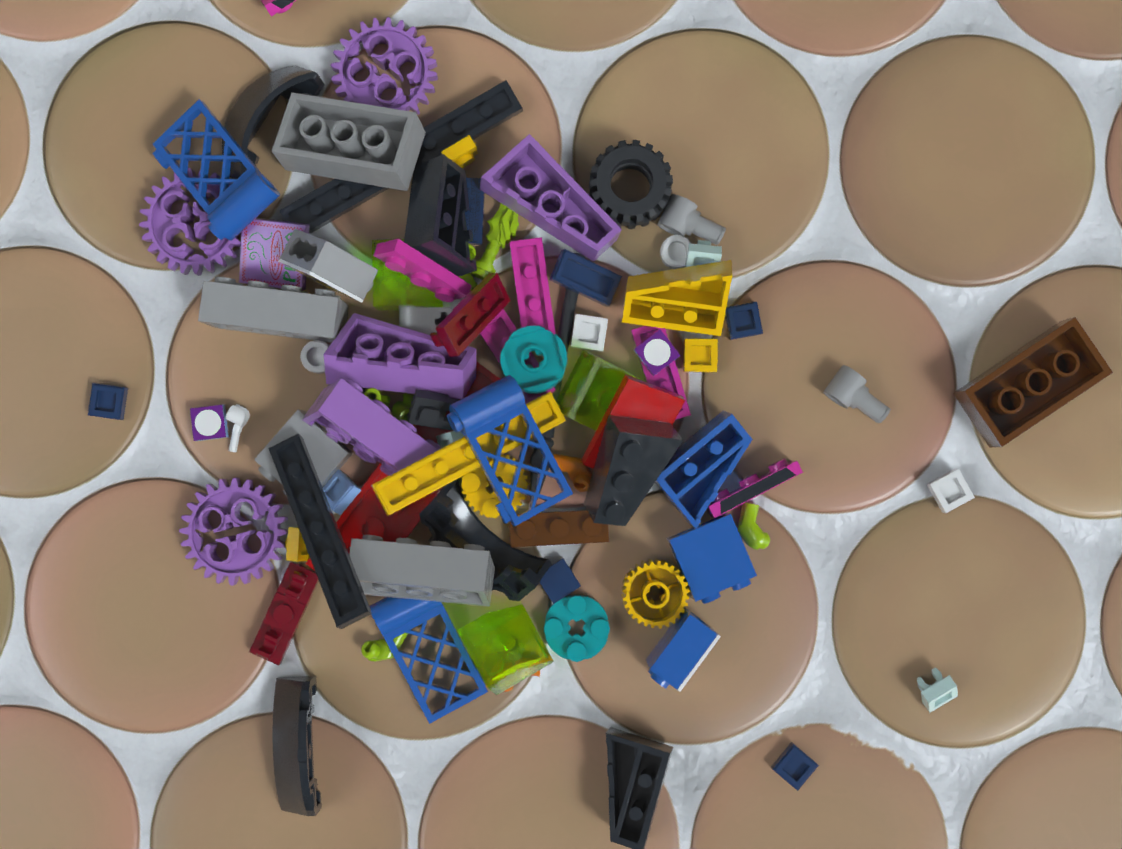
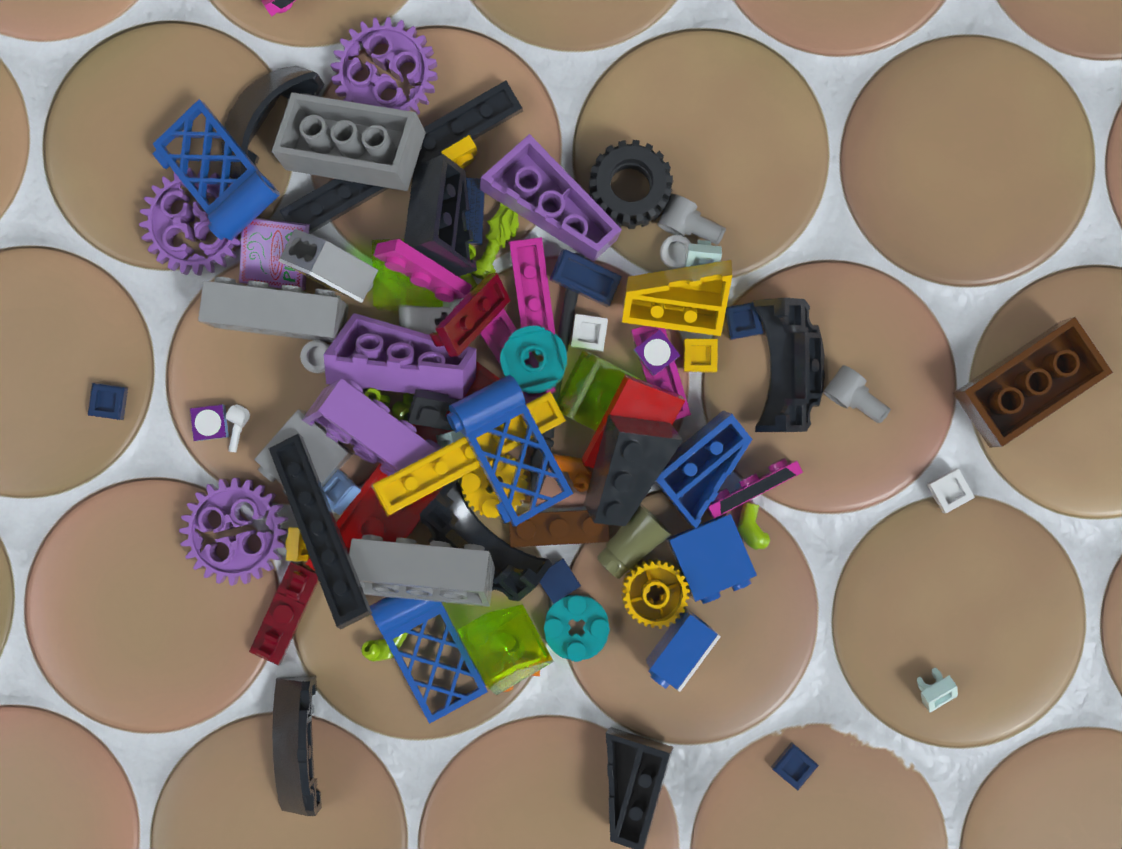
none -> olive plant [597,504,672,579]
none -> black windscreen [754,298,825,432]

